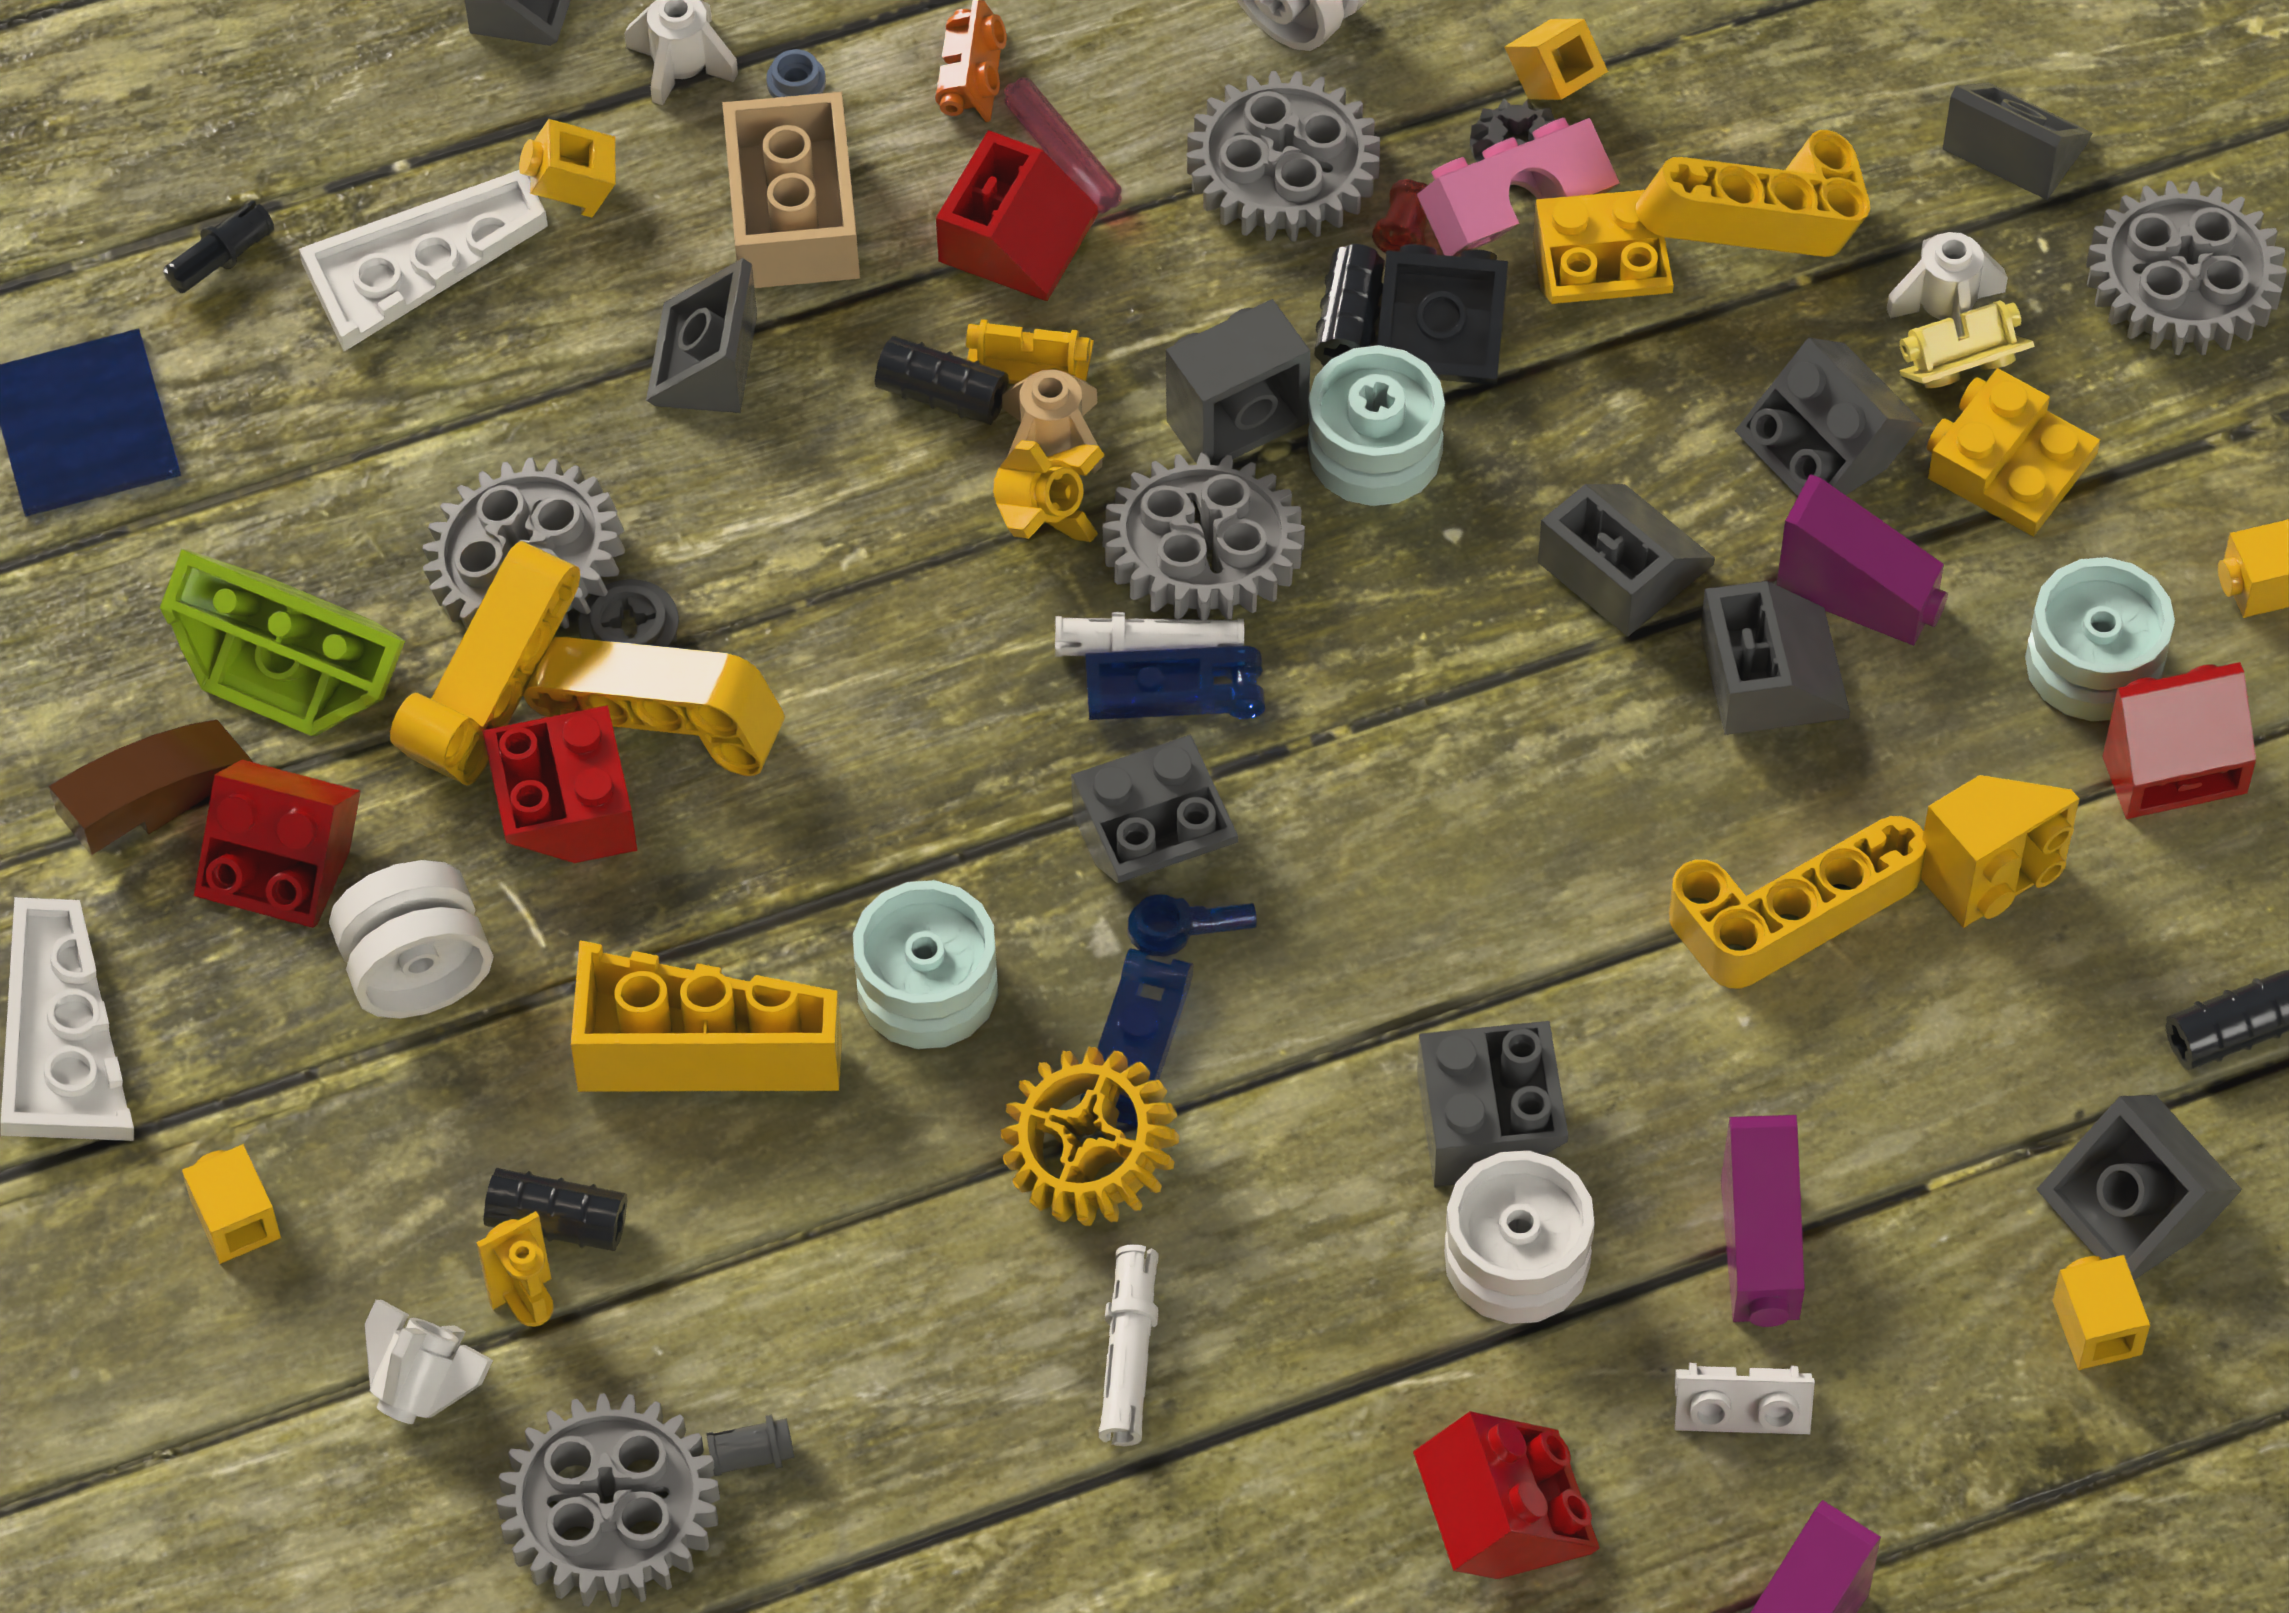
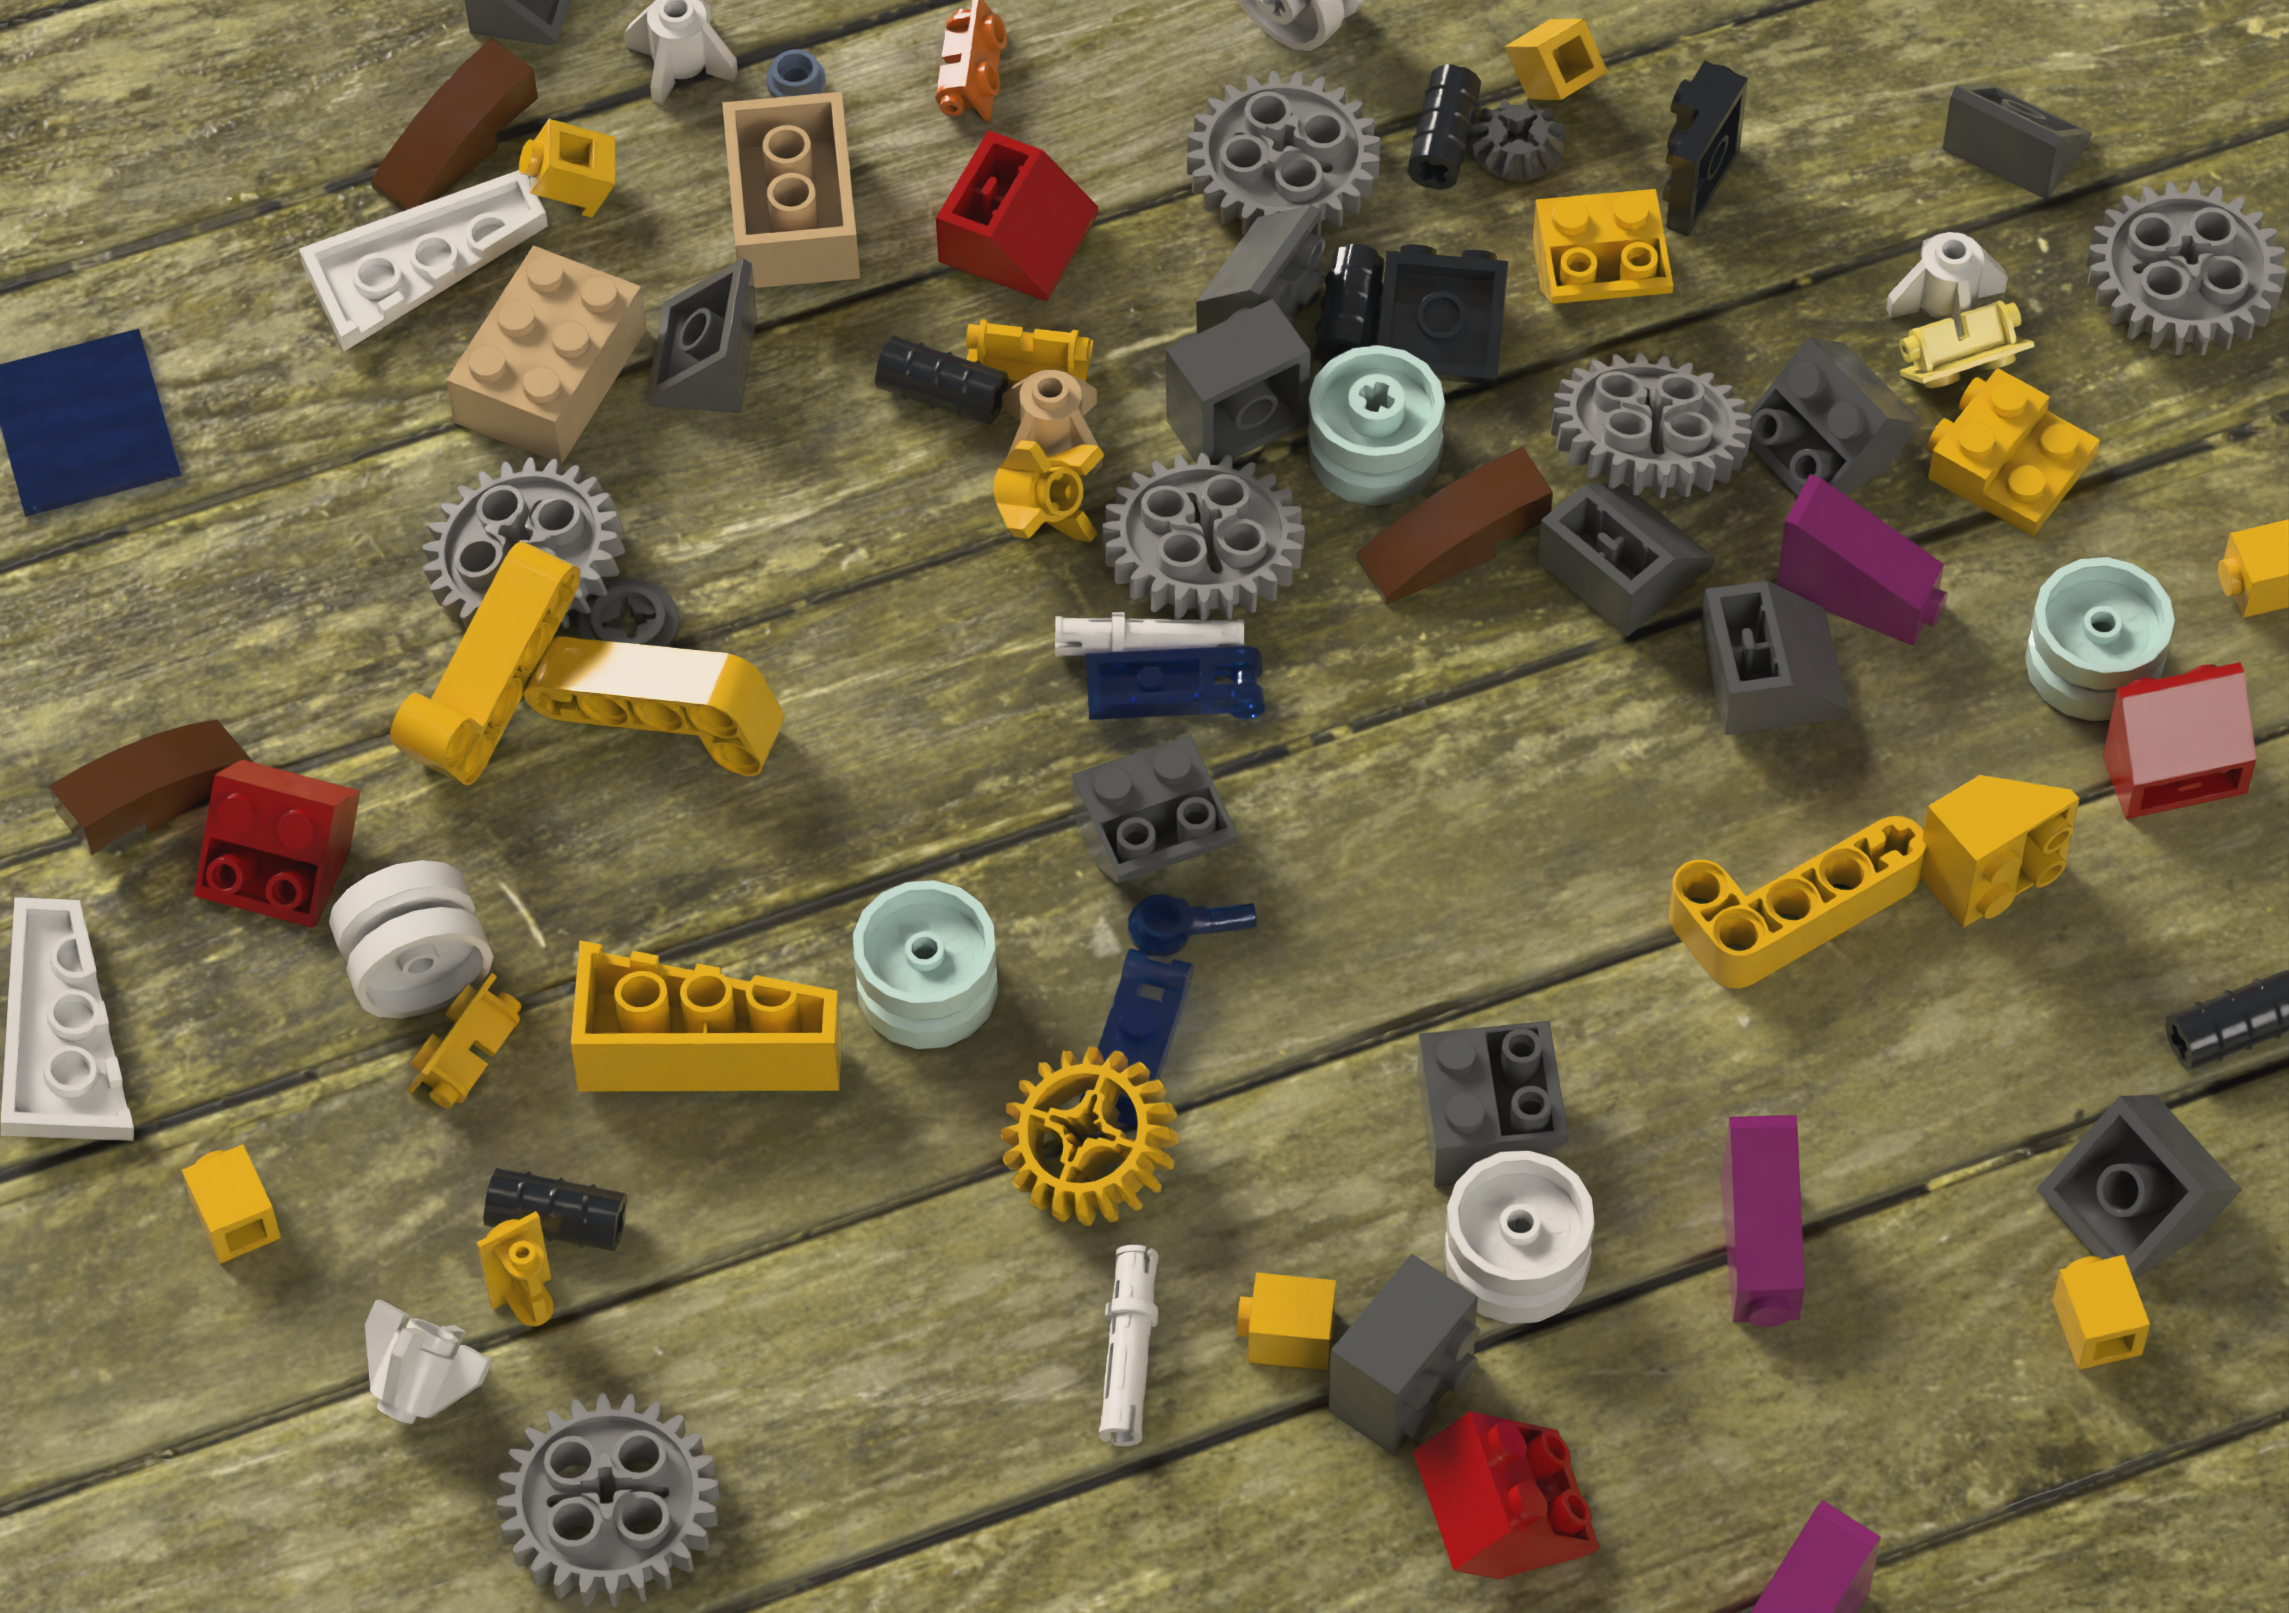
lime wedge [160,549,405,736] -> none
black axle [163,200,274,293] -> none
red slope [482,705,638,863] -> none
dark grey pin [706,1414,795,1476] -> none
clear pink axle [1004,77,1122,214] -> none
clear red bush [1372,179,1429,254] -> none
bright pink arch [1417,118,1620,256] -> none
yellow beam [1636,130,1870,257] -> none
white hinge [1675,1363,1815,1435] -> none
none -> reddish brown slope [371,38,538,211]
none -> yellow hinge [406,973,522,1109]
none -> tan brick [446,245,647,465]
none -> dark grey slope [1196,205,1326,333]
none -> yellow brick [1237,1272,1336,1371]
none -> dark grey brick [1329,1254,1480,1455]
none -> reddish brown slope [1357,446,1553,605]
none -> black axle [1407,64,1481,190]
none -> light grey gear [1550,353,1752,498]
none -> black plate [1662,60,1748,237]

